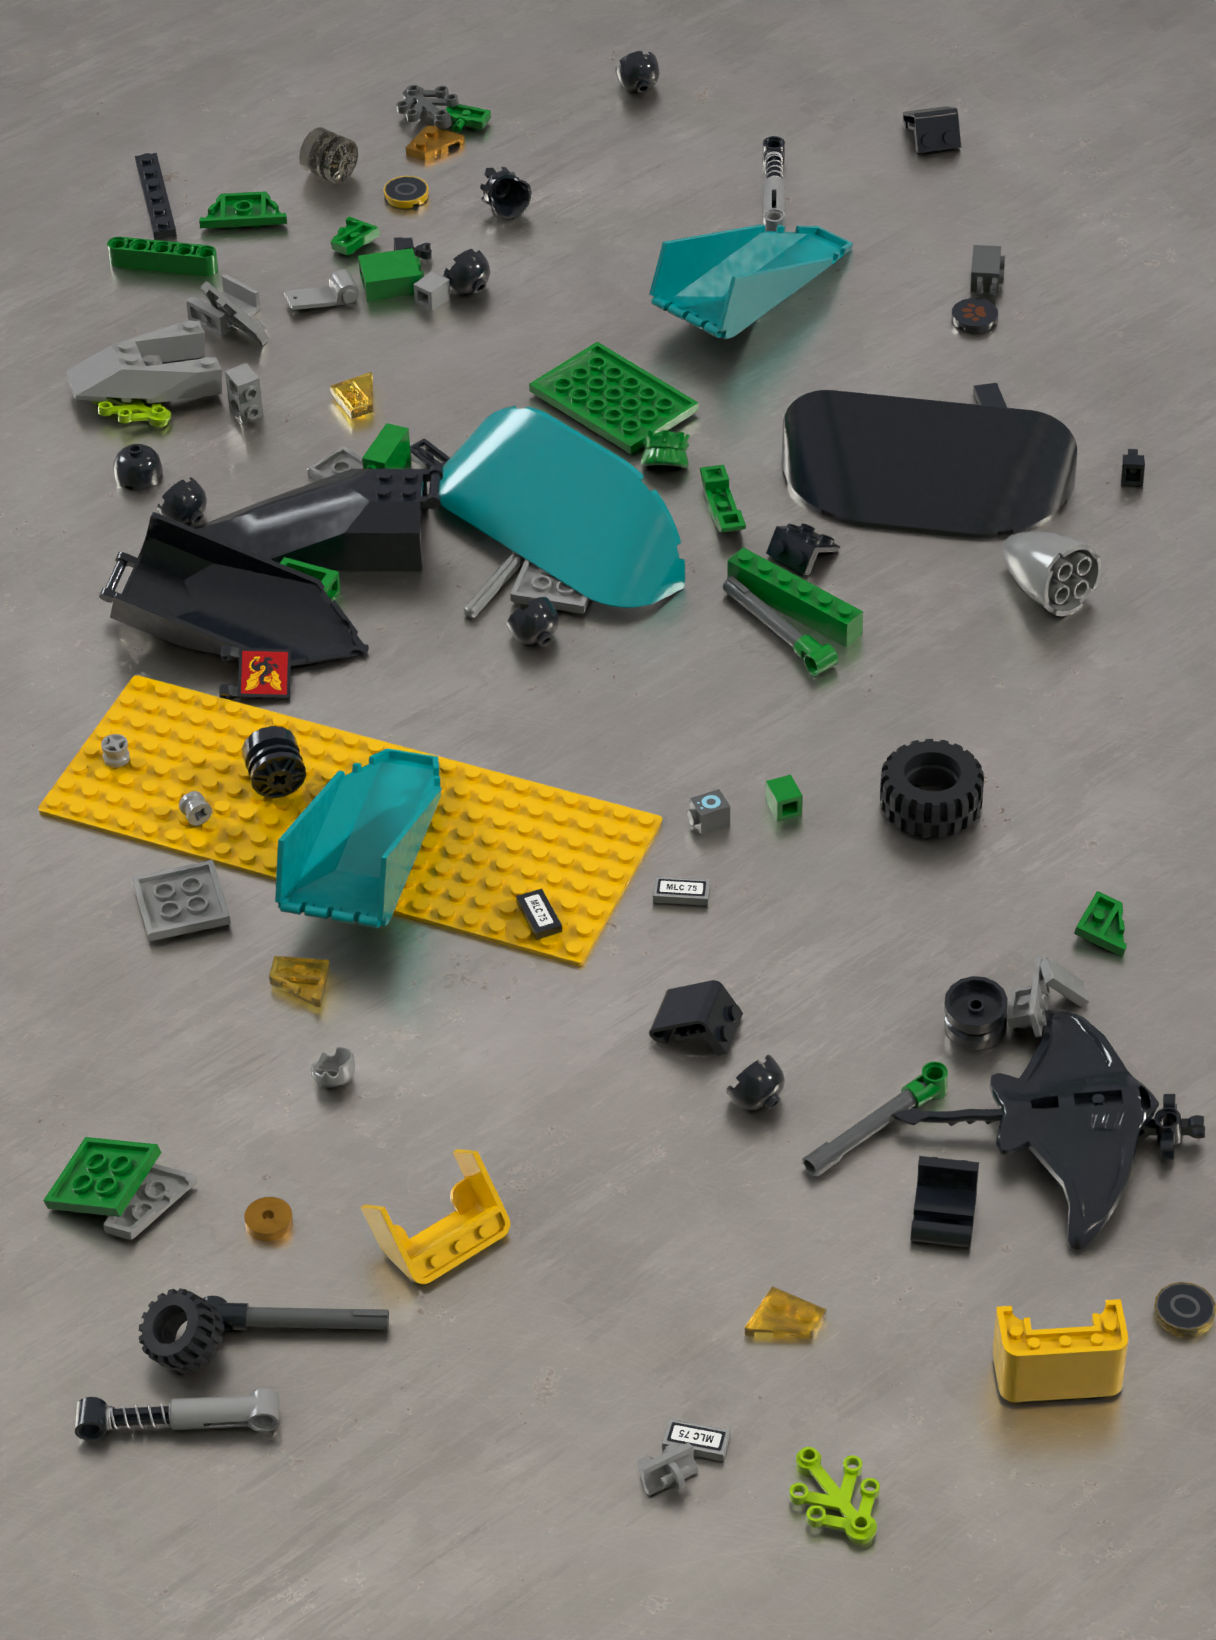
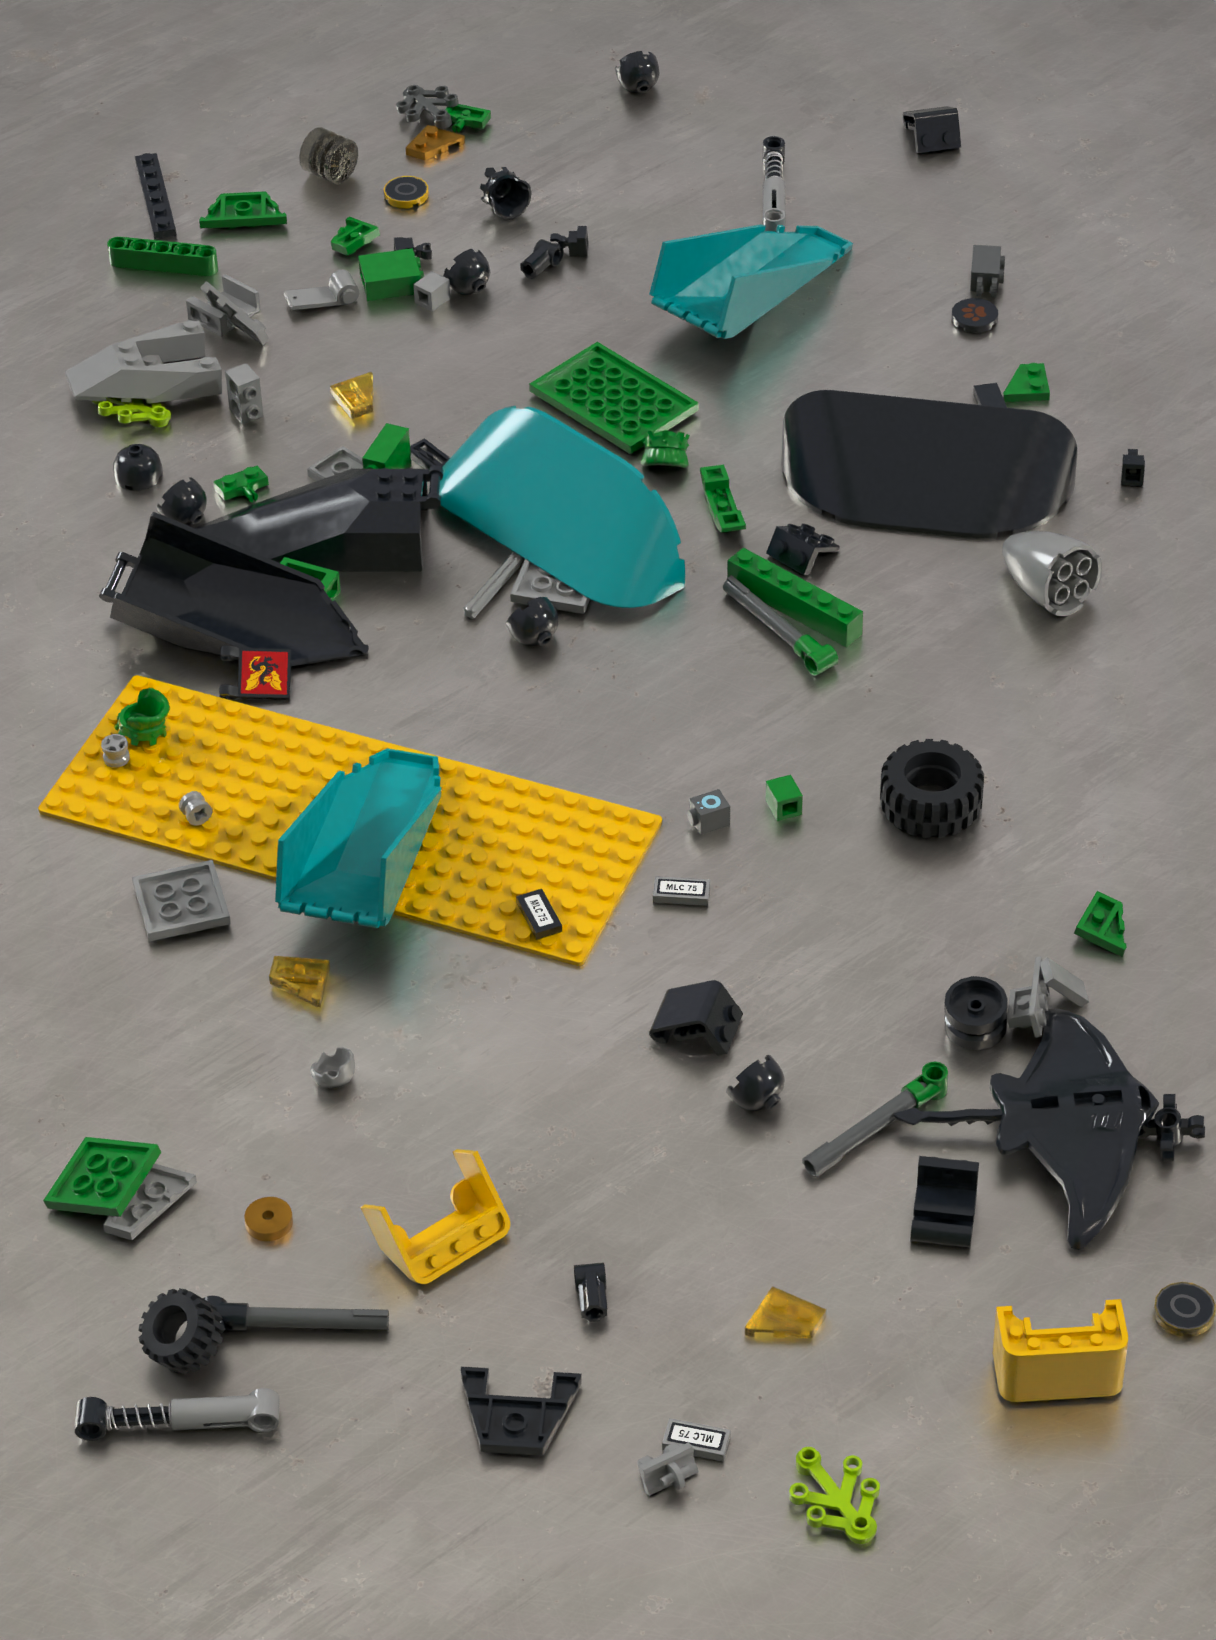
black wheel [242,726,306,798] -> none
none -> green hair [114,688,170,746]
none -> green plate [213,465,269,502]
none -> black wing [460,1366,582,1456]
none -> black piece [520,239,564,279]
none -> black piece [550,226,589,257]
none -> black piece [574,1262,608,1322]
none -> green wing [1003,363,1050,402]

